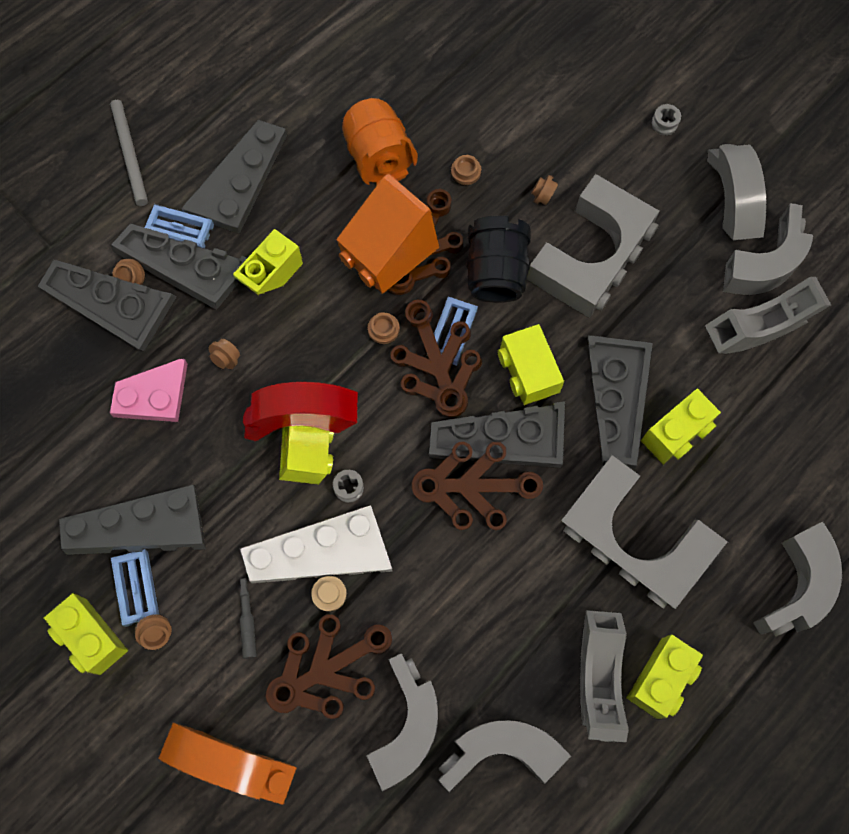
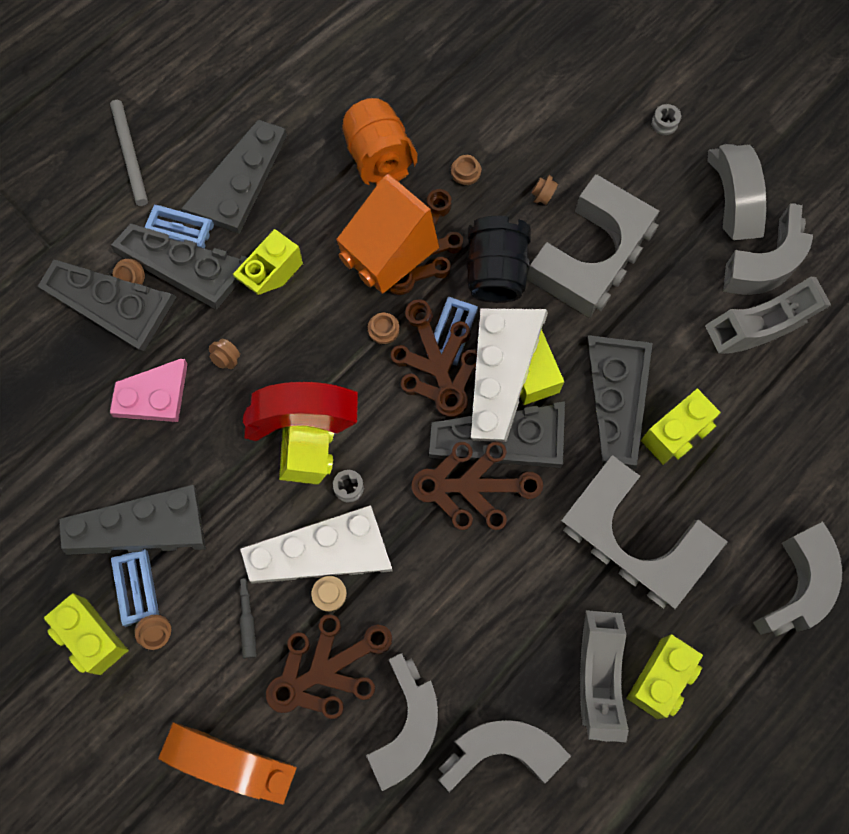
none -> white wing [471,309,548,442]

